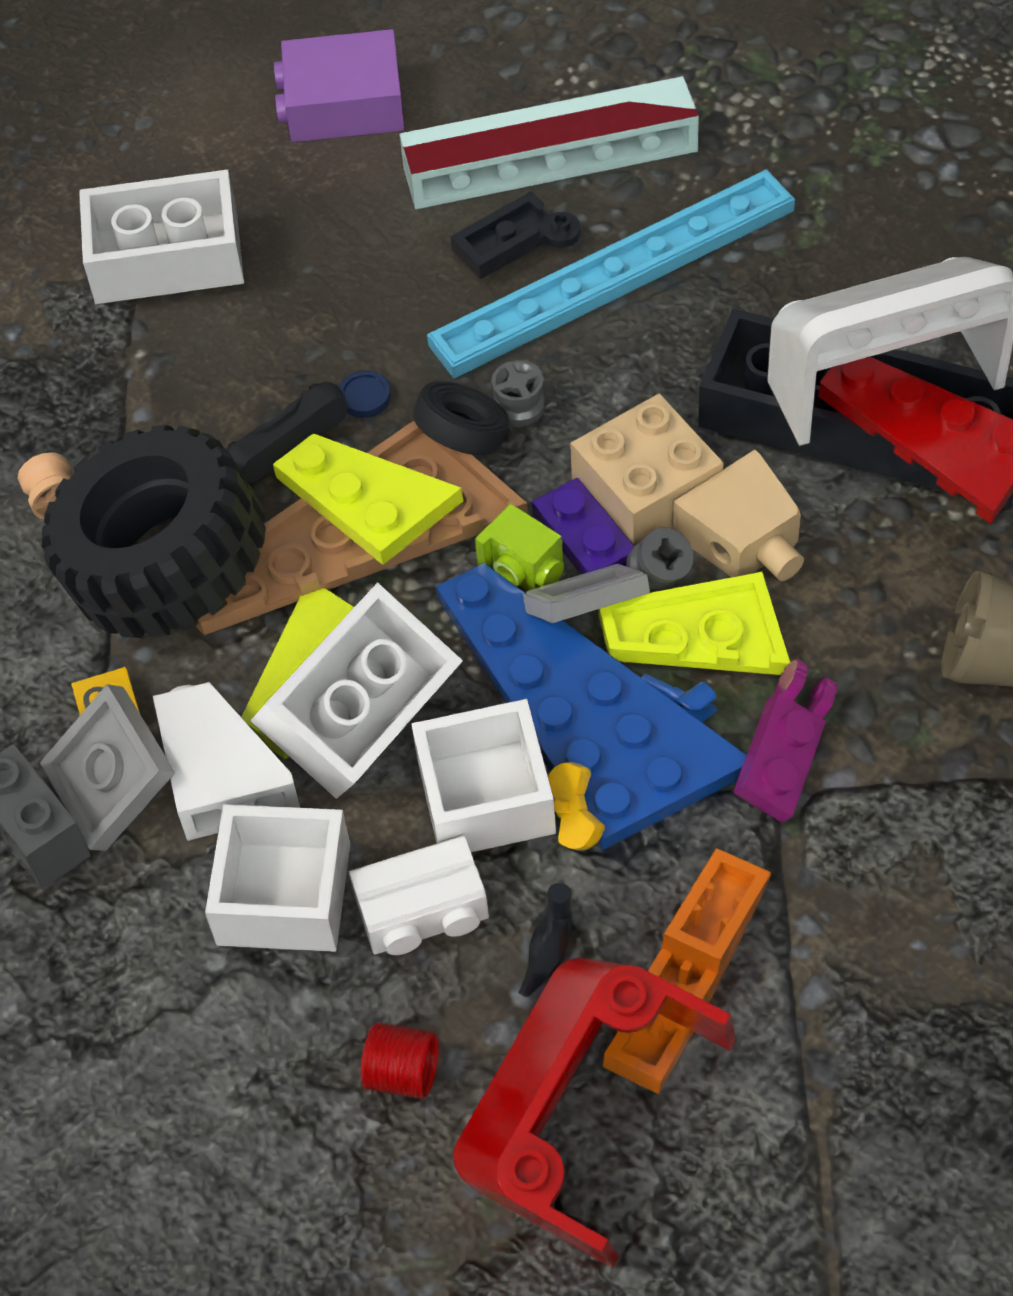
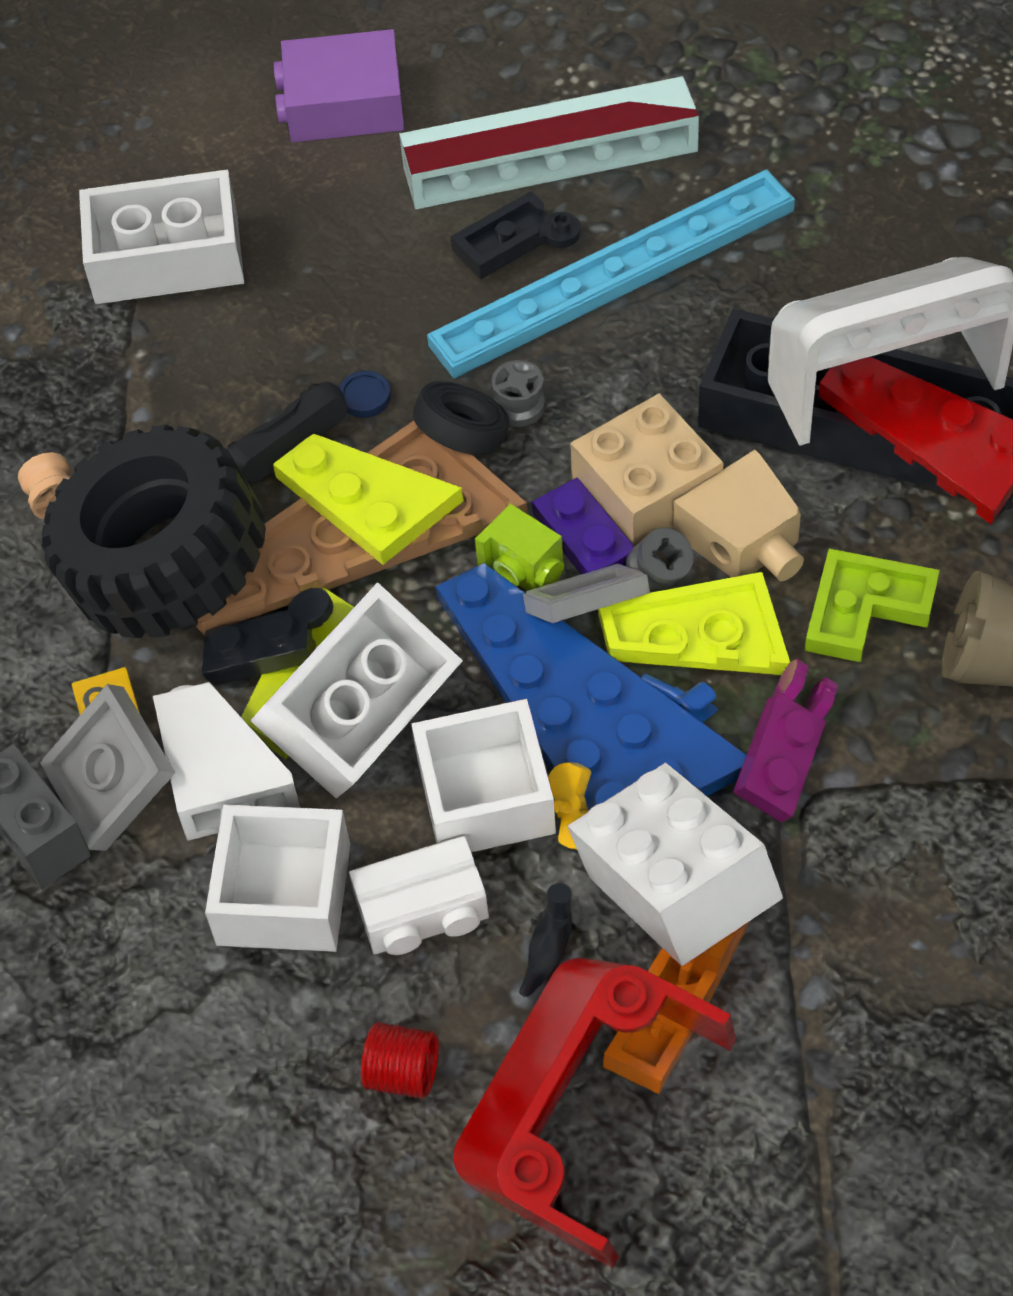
none -> black hinge [202,588,334,686]
none -> white brick [567,763,783,966]
none -> lime plate [805,548,940,662]

